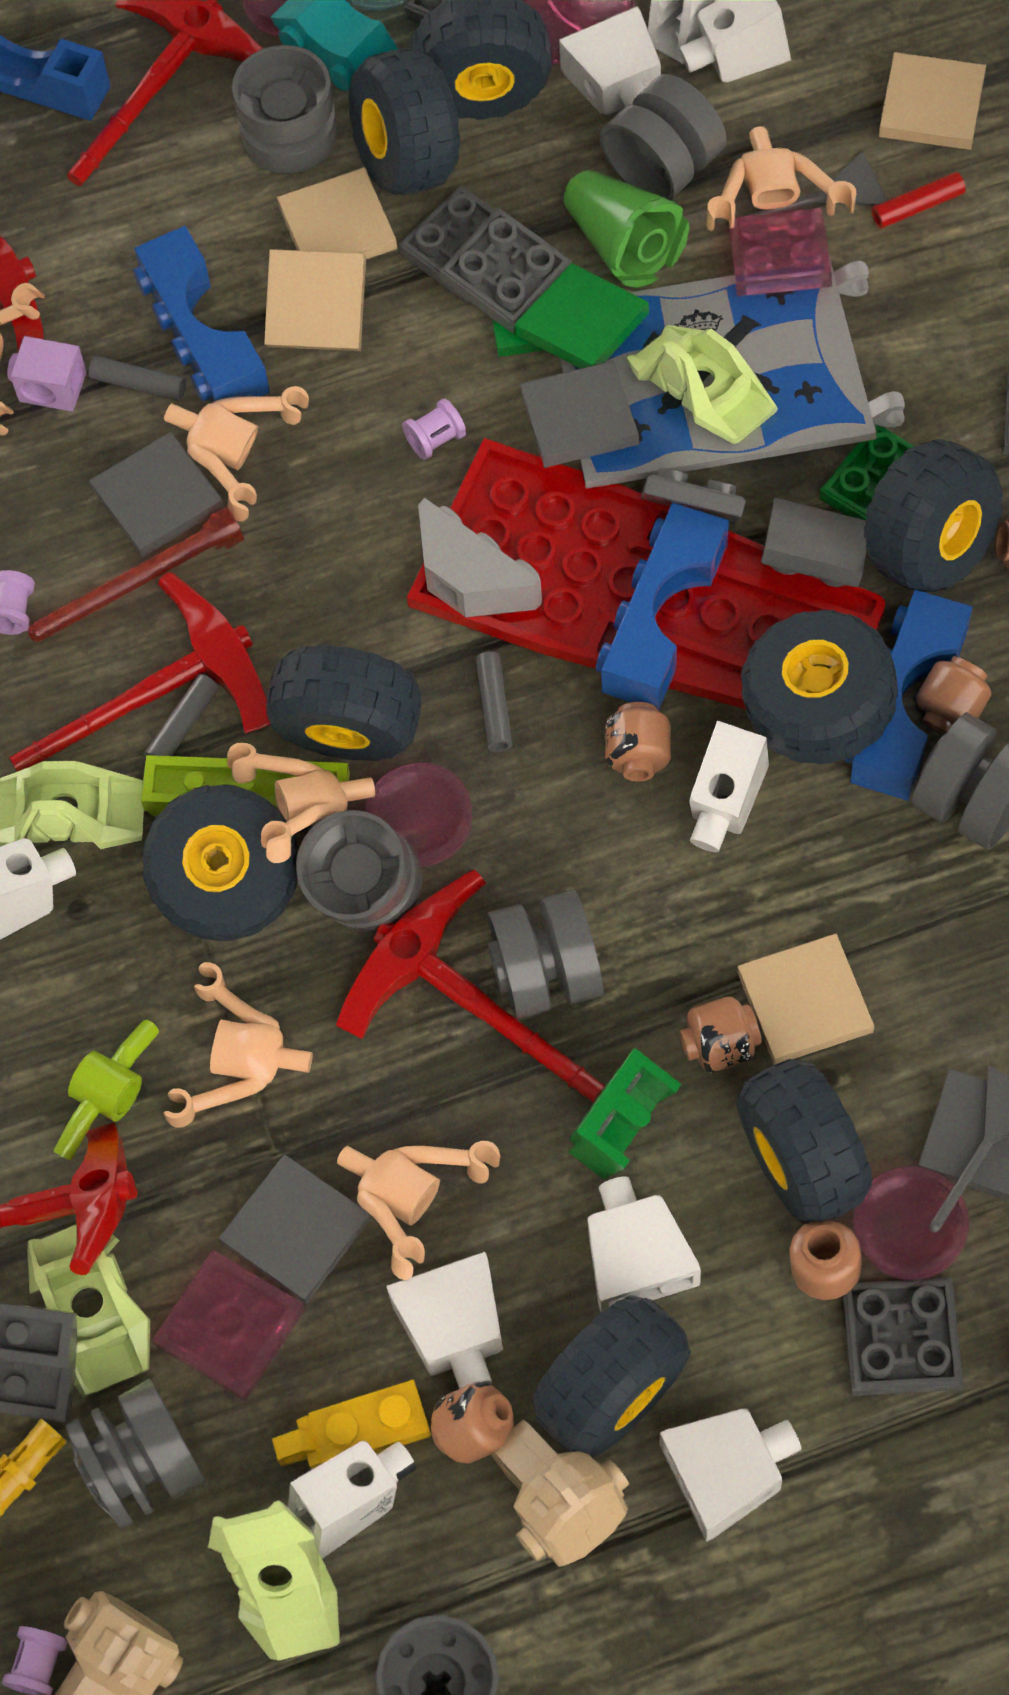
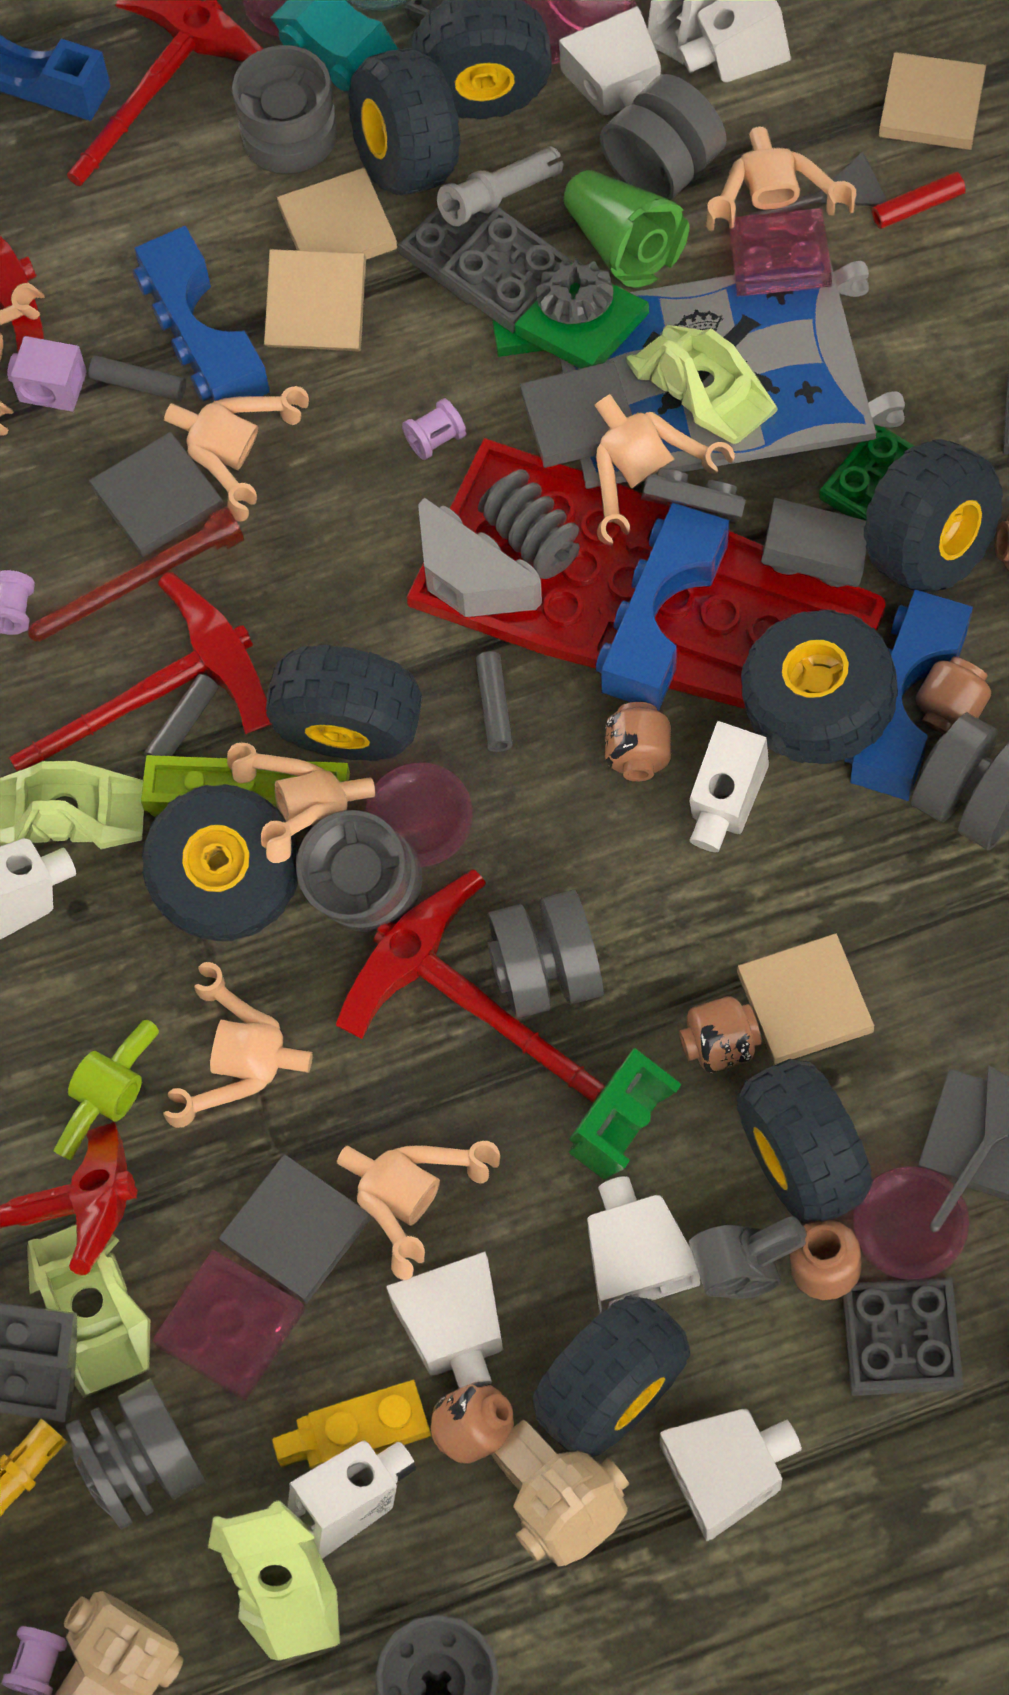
none -> light grey pin [437,146,563,226]
none -> dark grey piece [478,469,580,579]
none -> dark grey gear [536,258,613,324]
none -> light nougat piece [594,394,735,545]
none -> dark grey beam [689,1216,807,1299]

